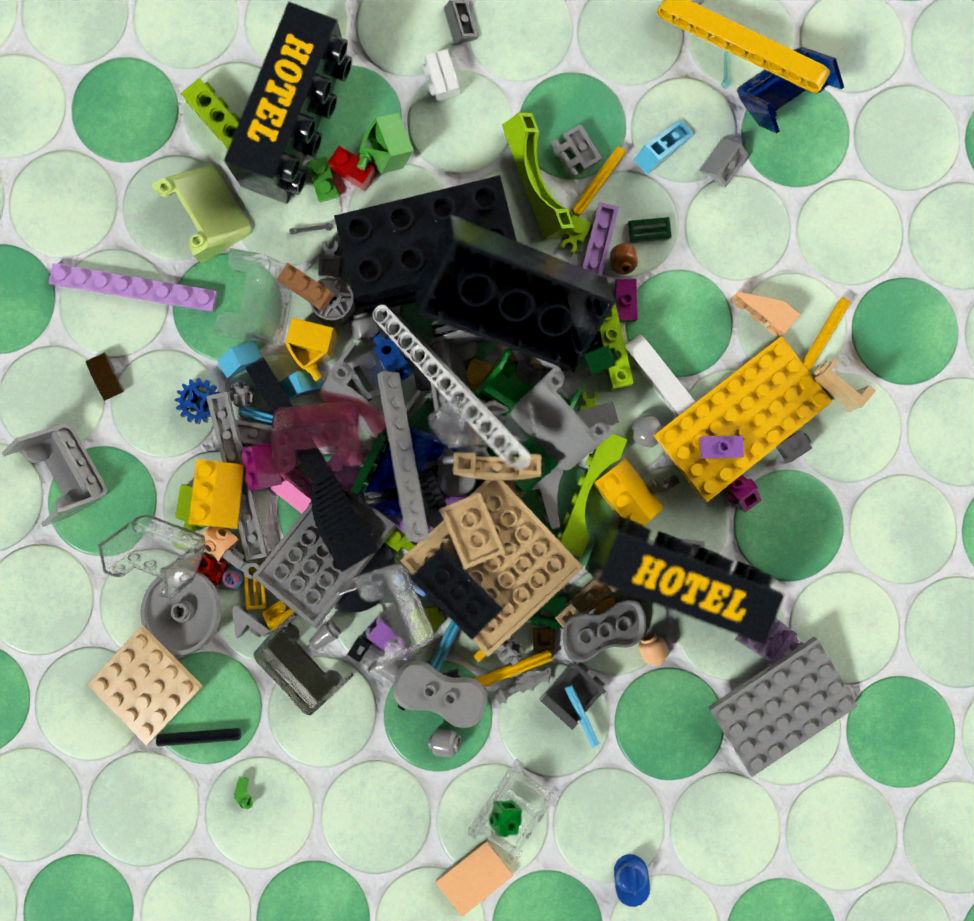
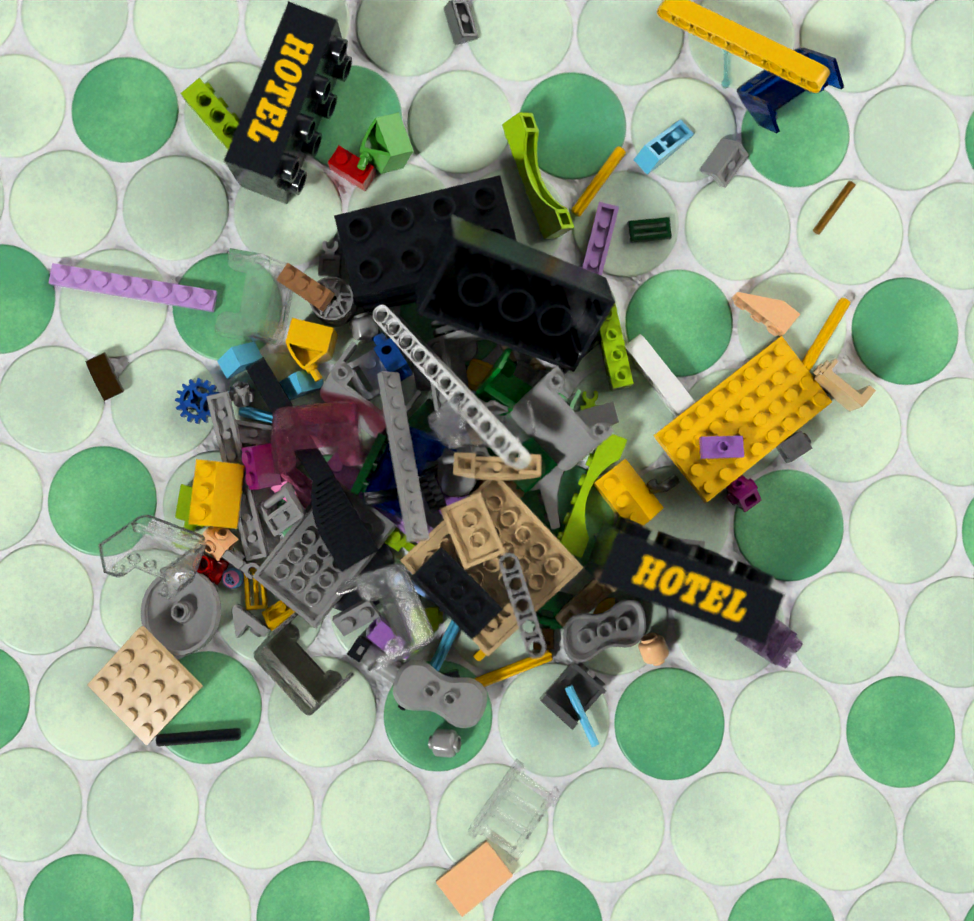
light grey windscreen [2,424,107,527] -> none
yellowish green windscreen [151,166,251,263] -> none
bright green arm [234,776,253,809] -> none
dark grey hinge [289,223,333,234] -> none
bright green plate [306,156,339,203] -> none
light grey cone [309,620,341,650] -> none
white brick [422,49,460,102] -> none
green brick [489,801,522,837] -> none
light grey piece [494,667,552,704] -> none
light grey gear [497,638,523,665] -> none
light grey plate [550,124,602,178] -> none
lime plate [561,215,592,255] -> none
dark green slope [584,345,619,375] -> none
dark orange head [610,243,638,275] -> none
blue piece [614,854,650,907] -> none
magenta plate [615,279,638,321] -> none
light grey hair [631,415,663,448] -> none
light grey plate [708,637,858,777] -> none
none -> light grey plate [257,483,308,537]
none -> light grey plate [332,597,380,636]
none -> light grey beam [499,553,546,658]
none -> pearl gold bar [813,181,855,235]

